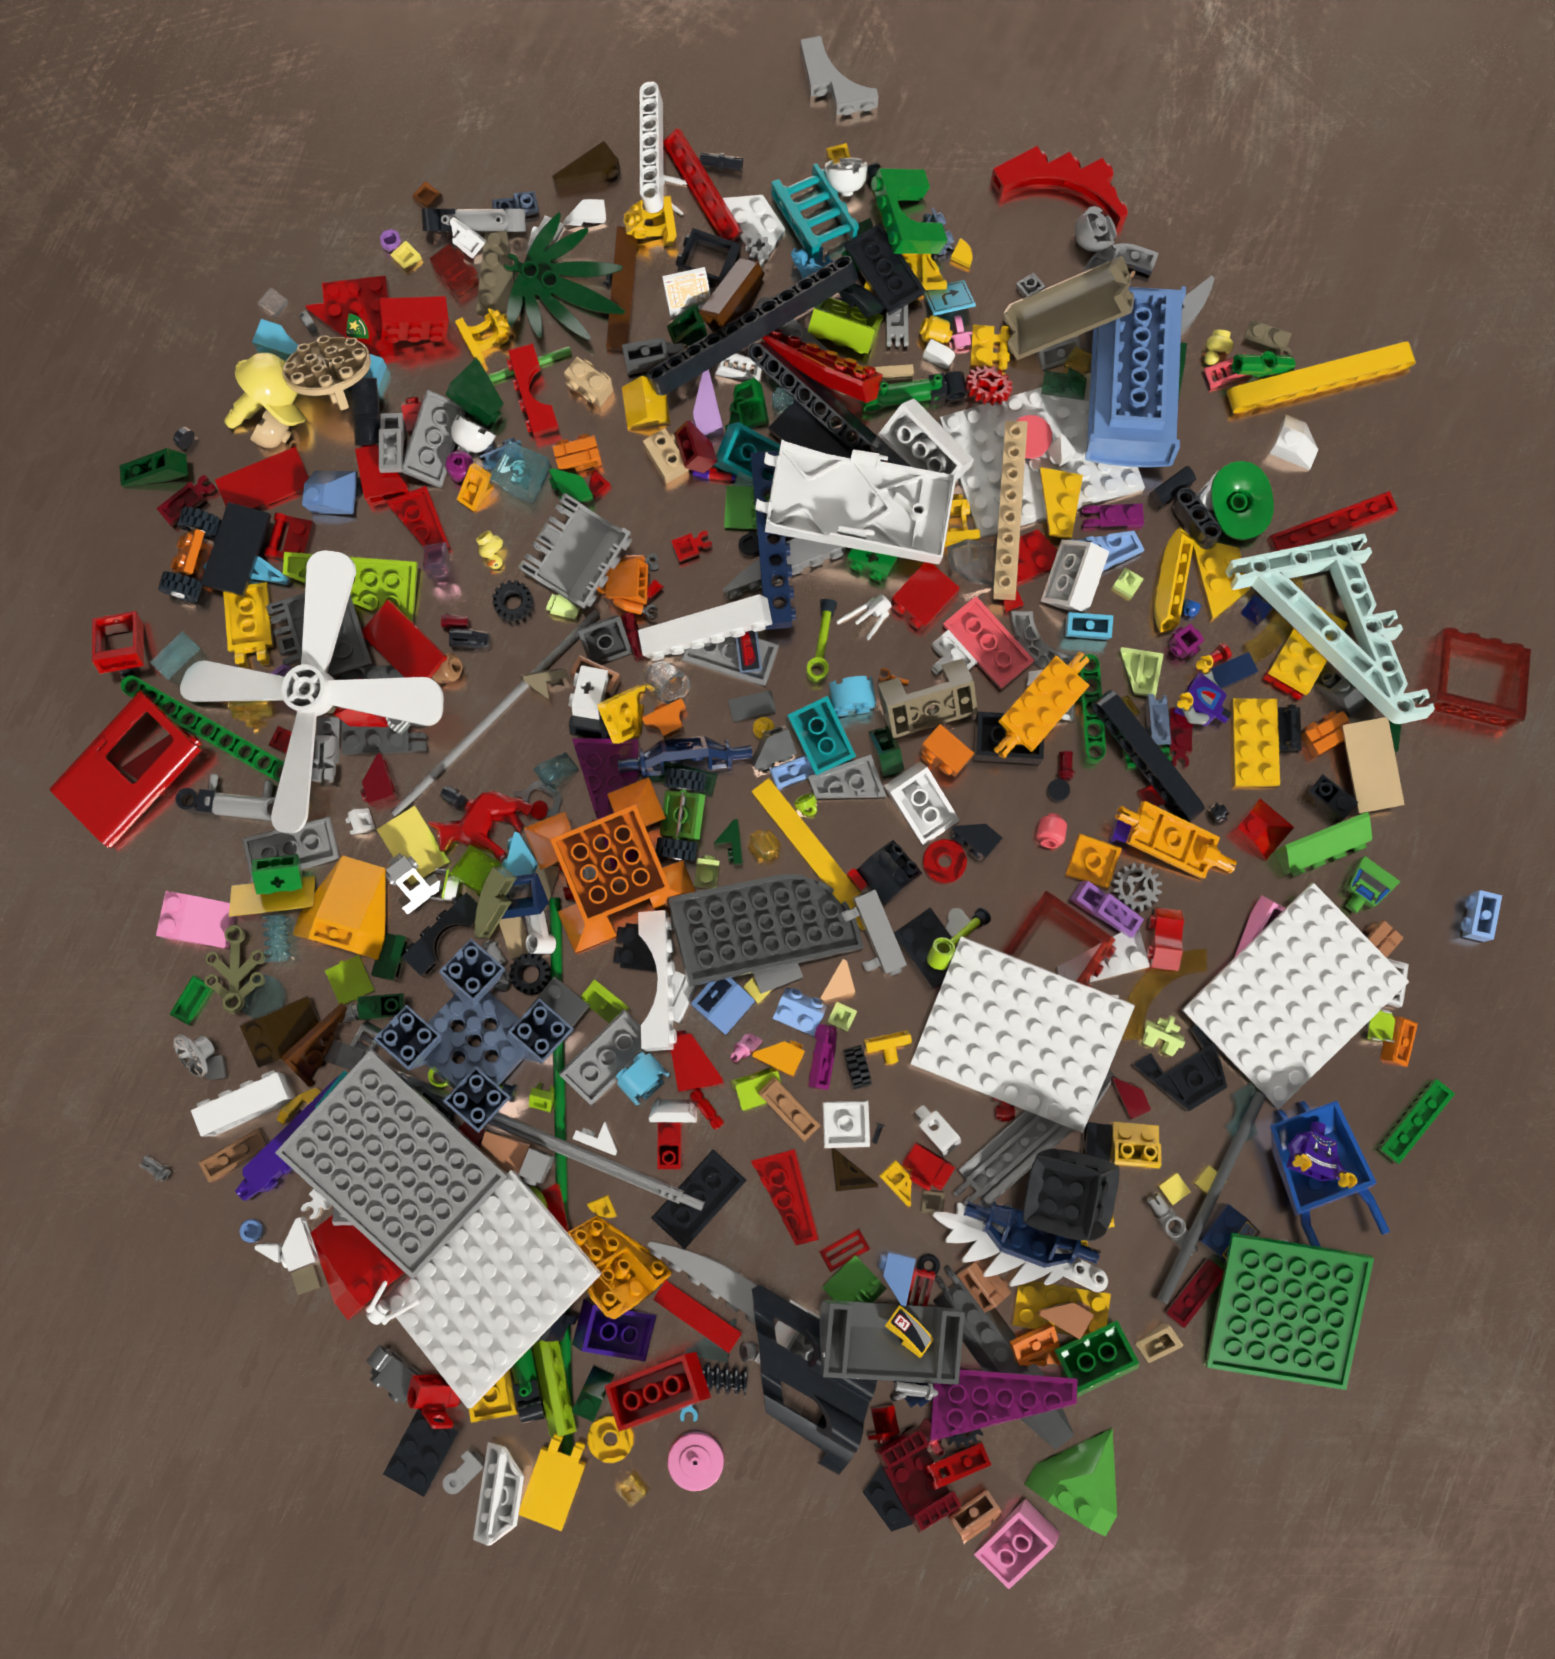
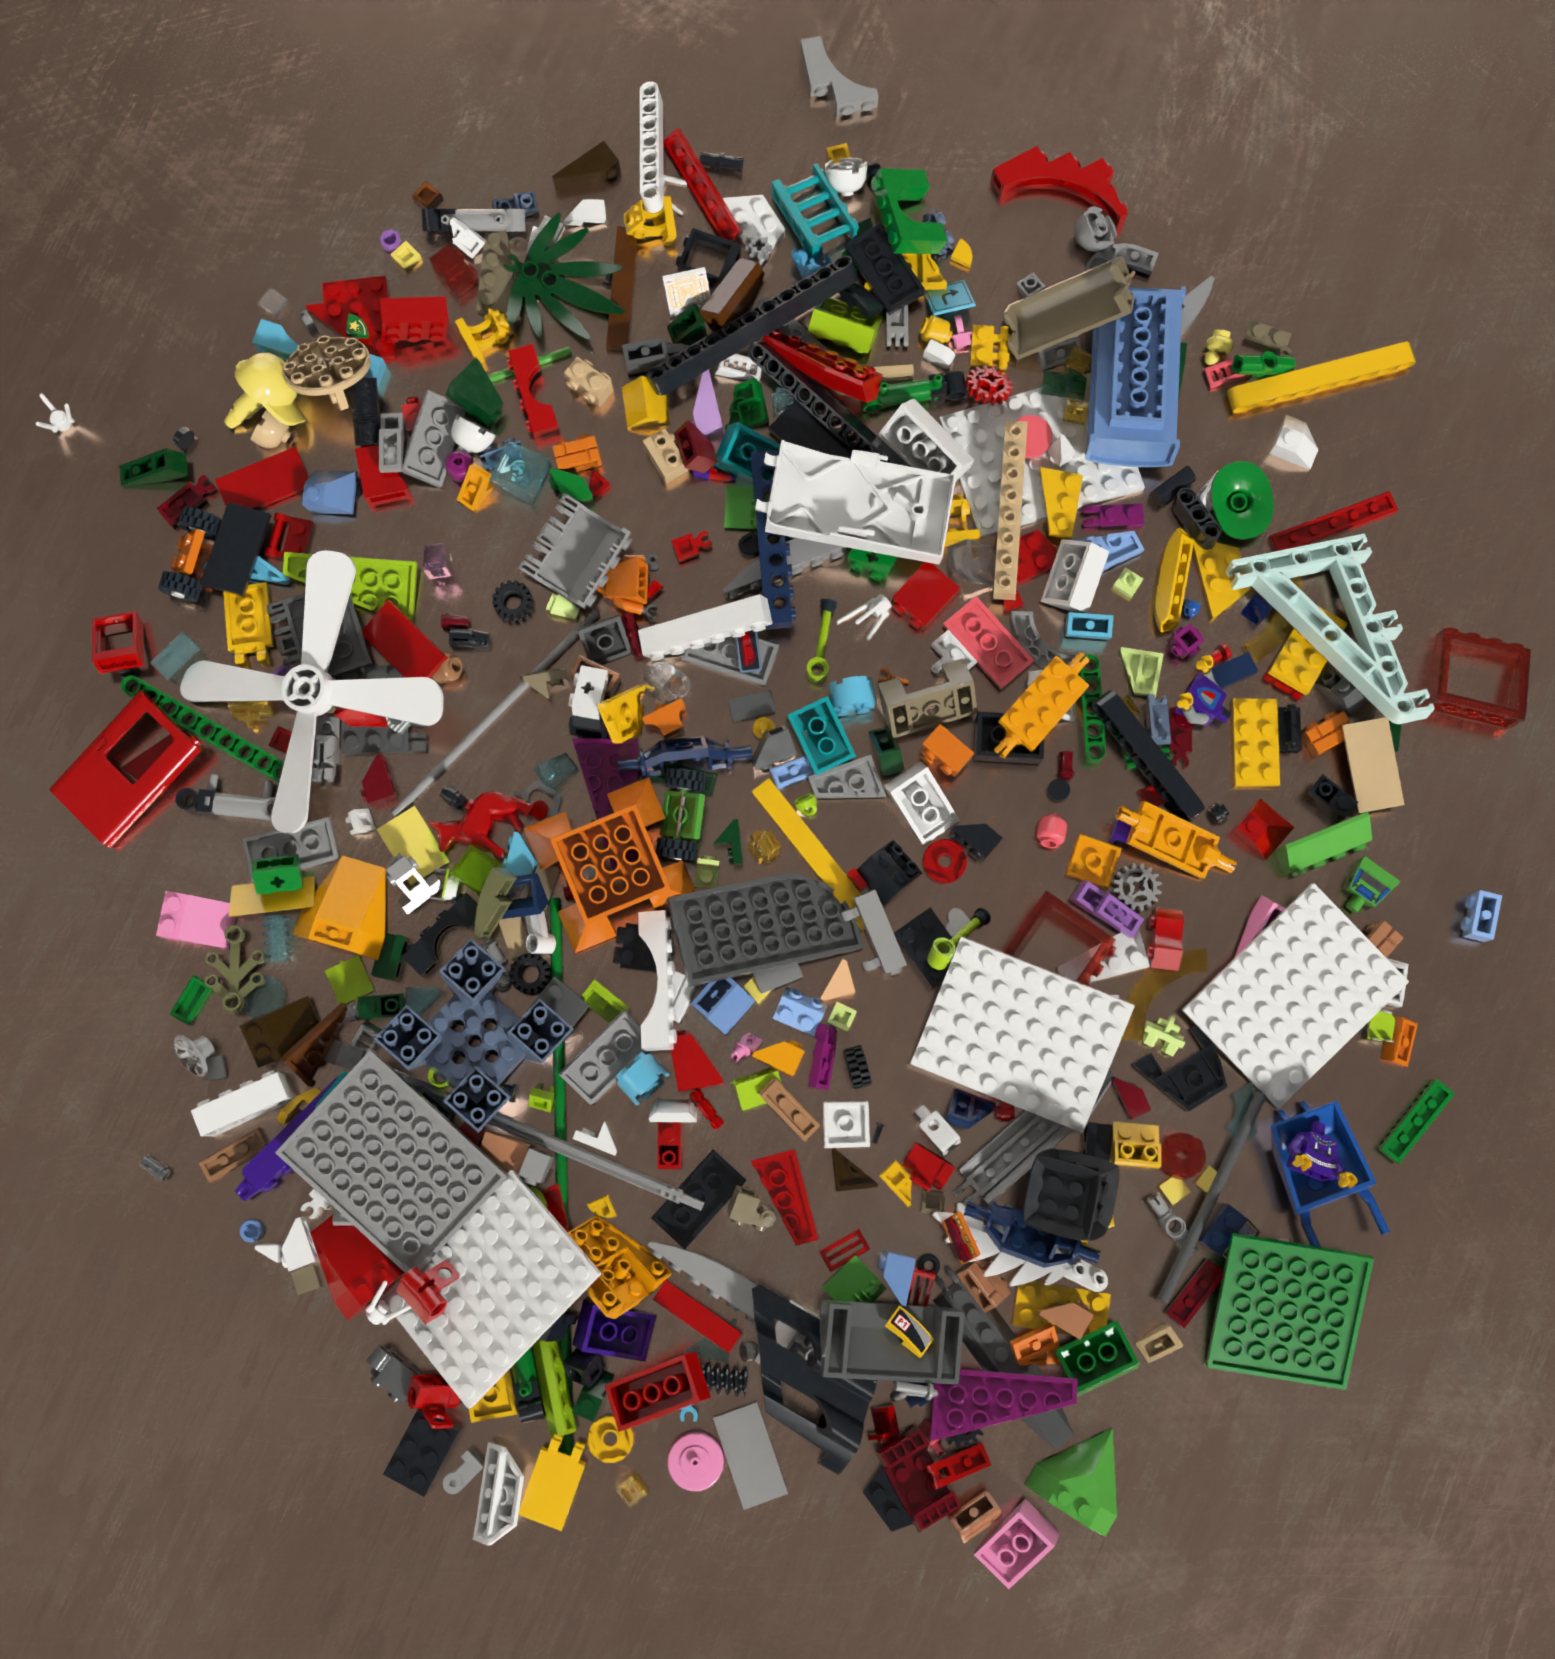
red wing [385,486,450,555] -> none
light yellow animal [476,531,503,569] -> none
yellow tile [864,1030,912,1064] -> none
none -> white plant [36,393,74,433]
none -> red piece [396,1260,460,1325]
none -> clear light blue slope [405,987,444,1016]
none -> black brick [563,1348,605,1388]
none -> light grey tile [713,1401,788,1510]
none -> dark tan brick [727,1185,776,1231]
none -> slope [942,1211,981,1264]
none -> dark blue wing [946,1088,996,1129]
none -> clear yellow tile [1063,398,1089,425]
none -> clear red plate [1161,1133,1206,1180]

